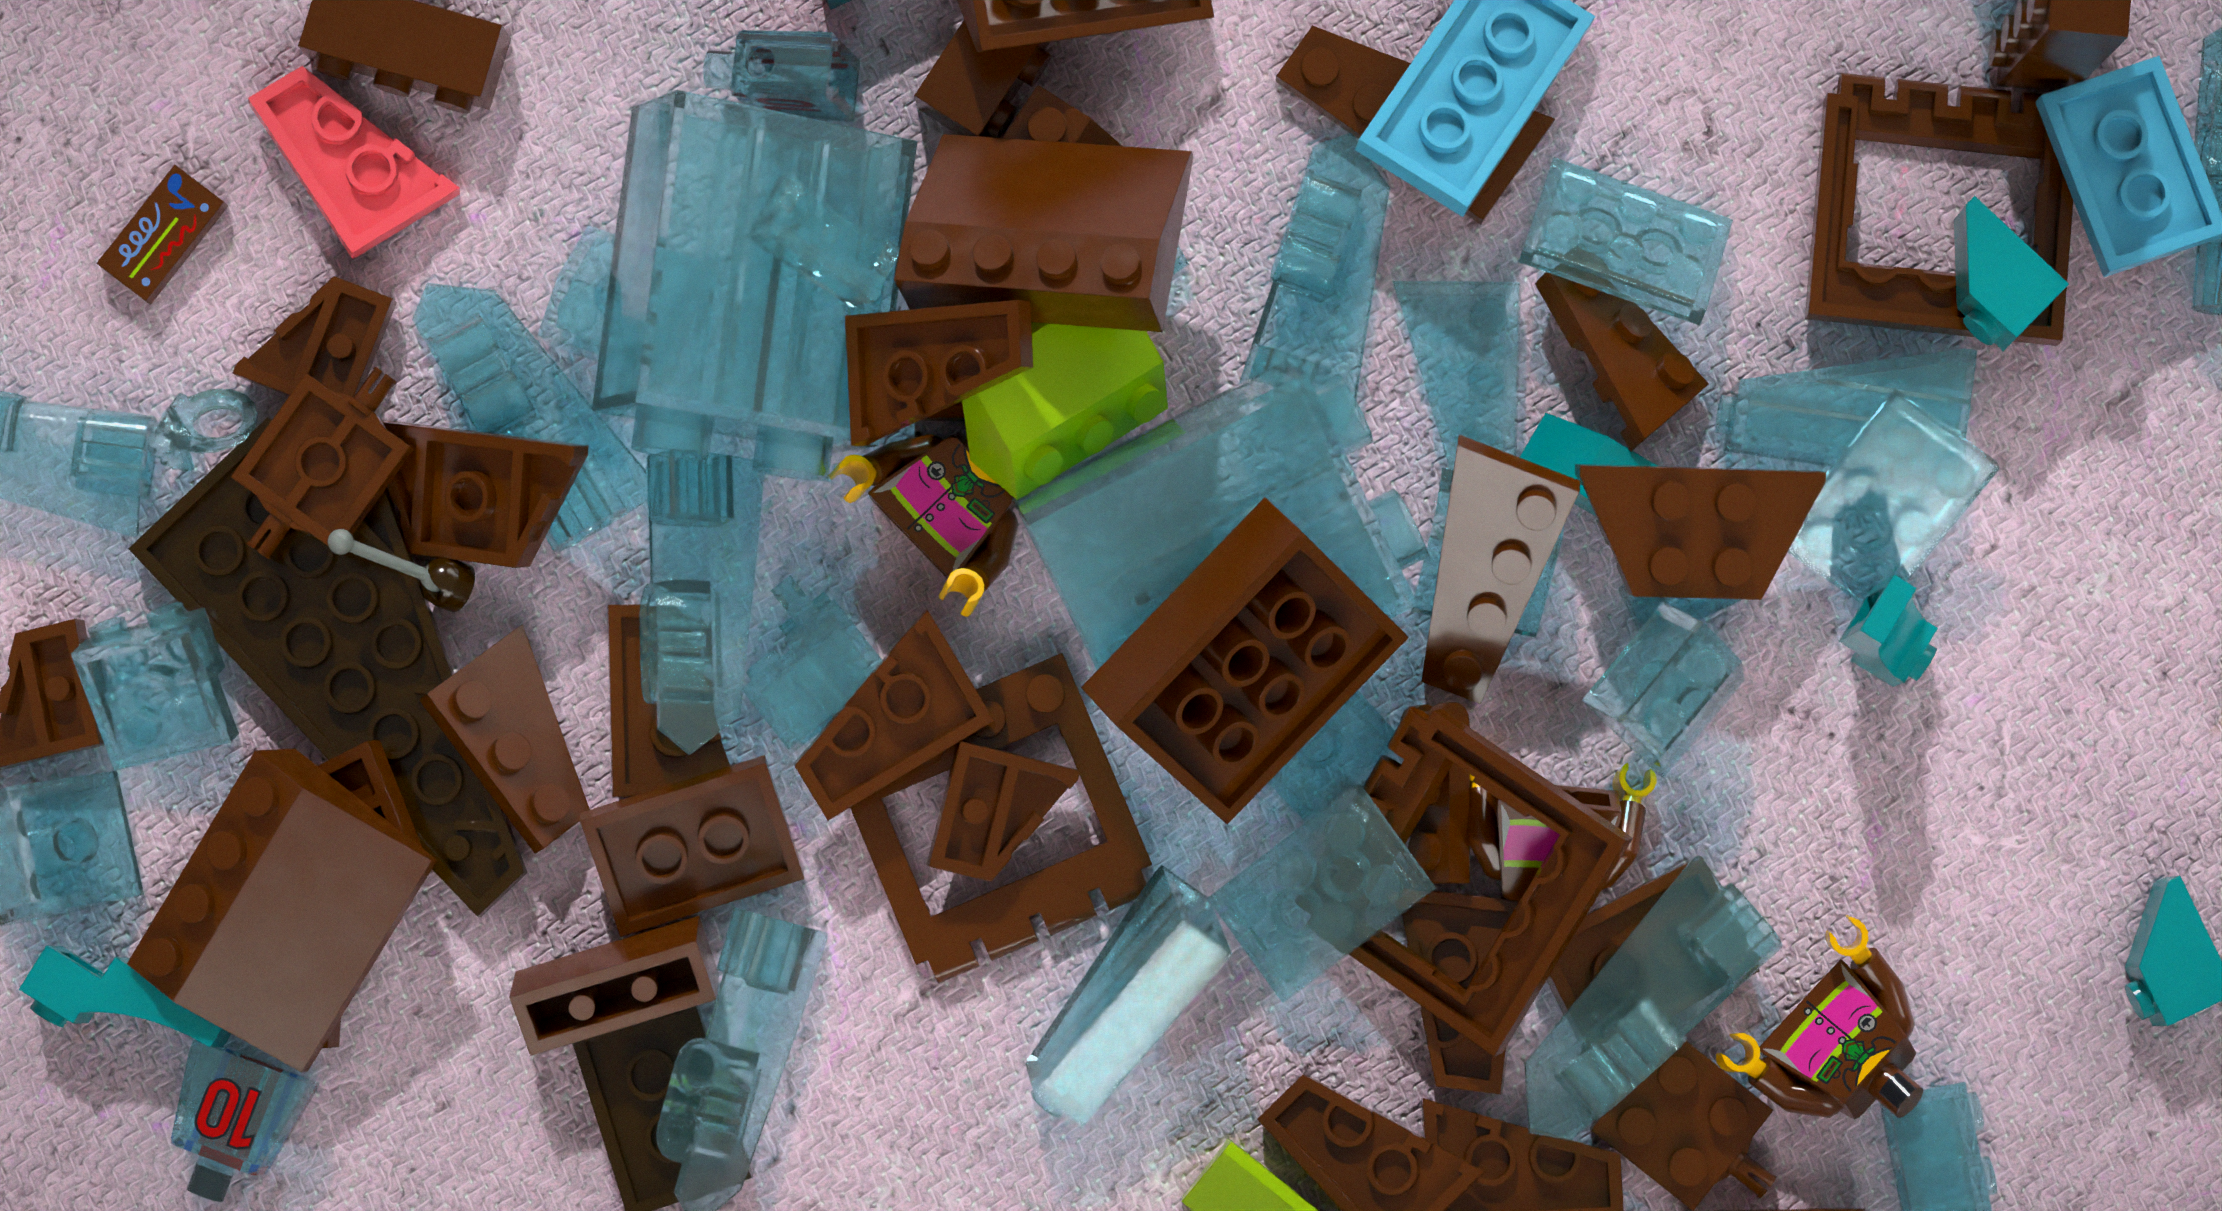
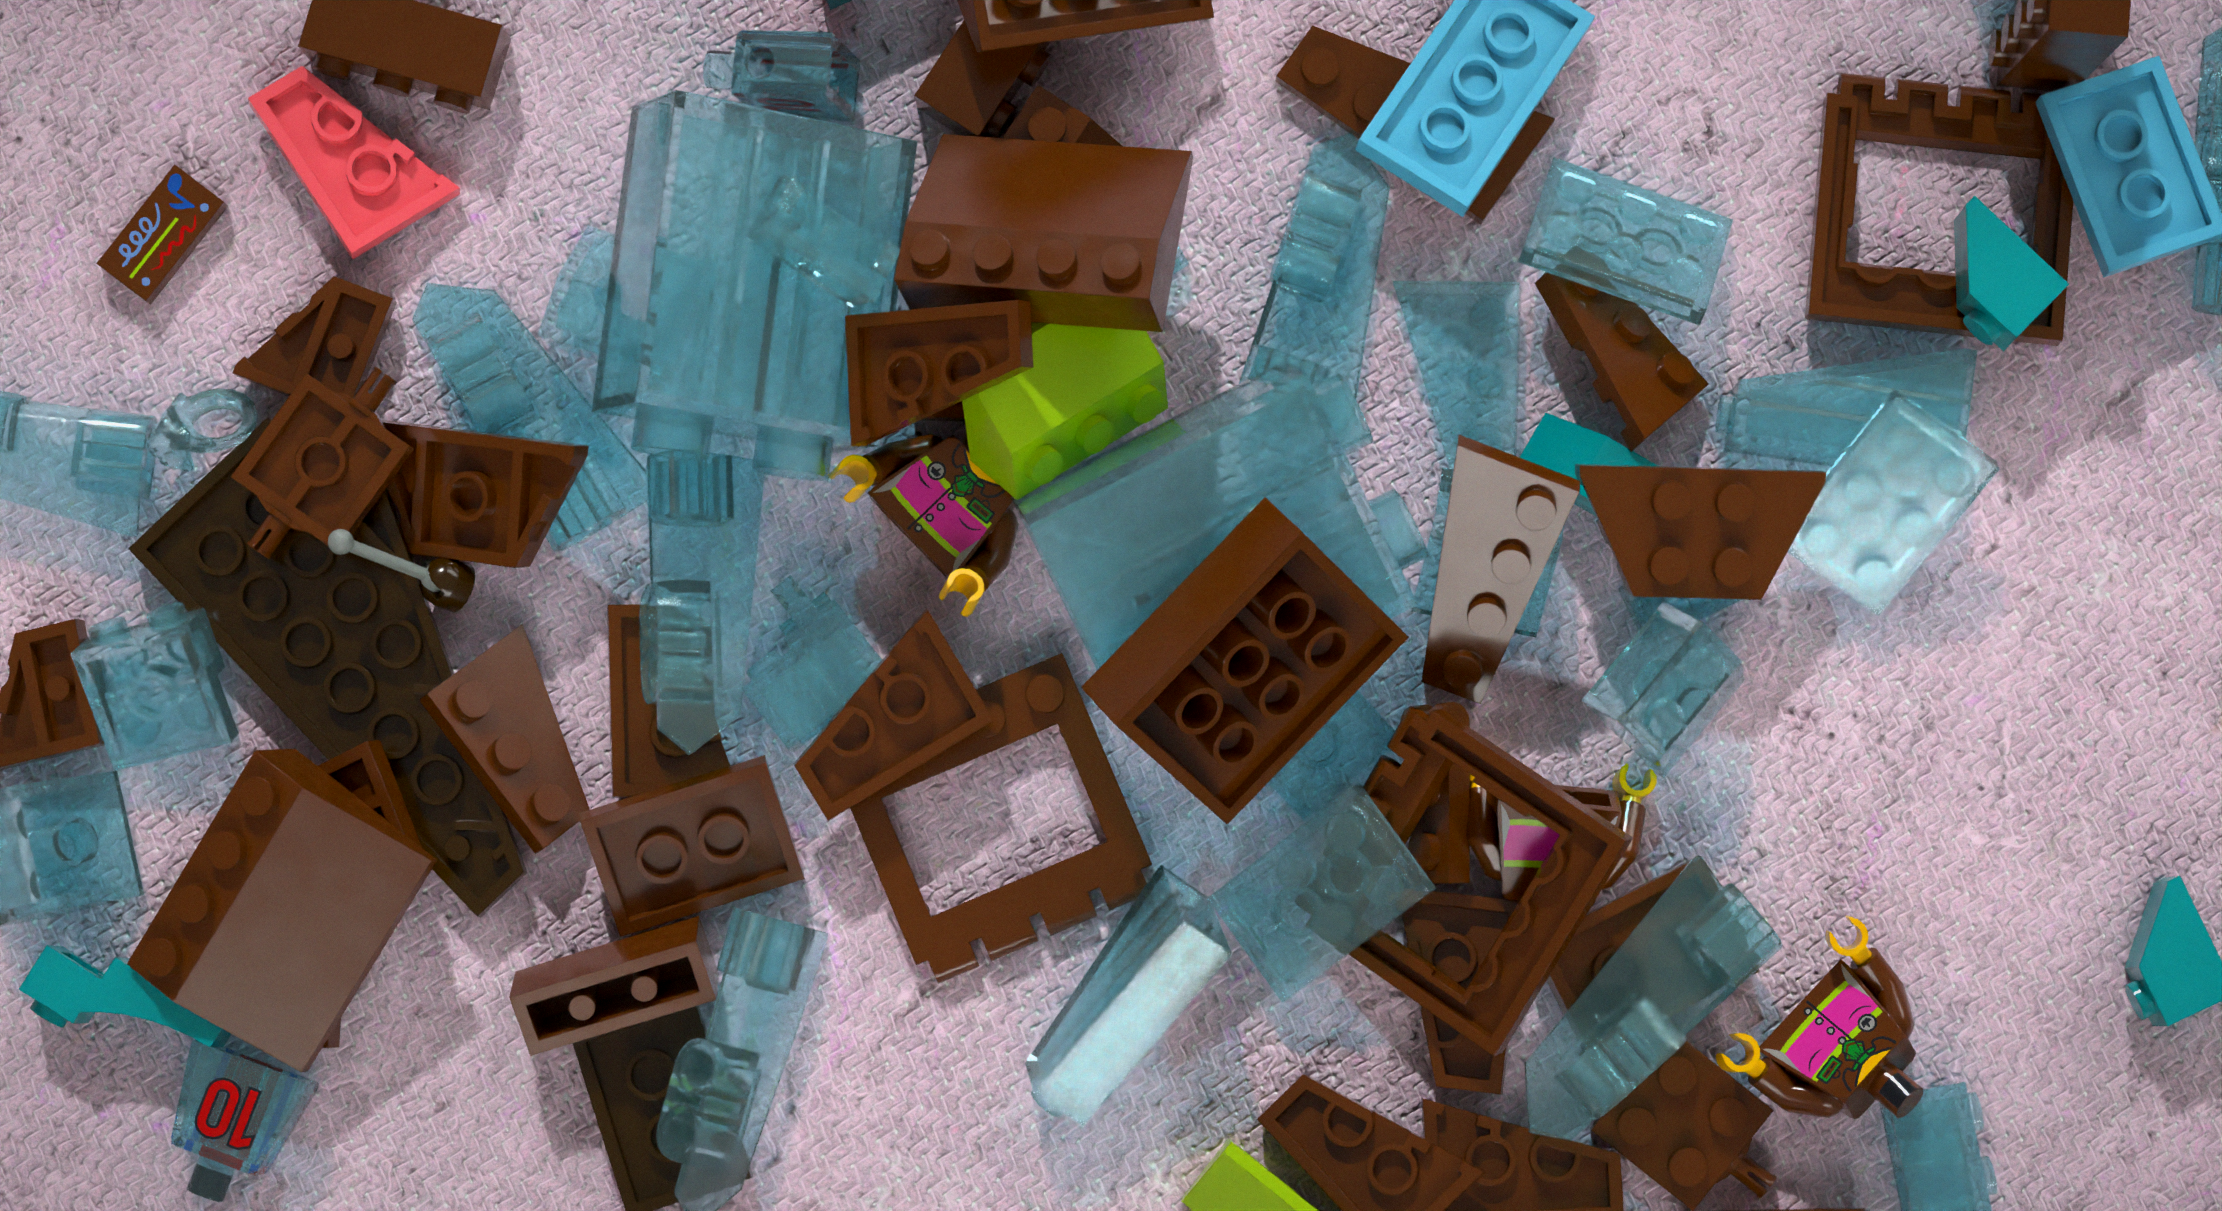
reddish brown wing [926,741,1080,882] -> none
teal slope [1839,574,1938,687] -> none

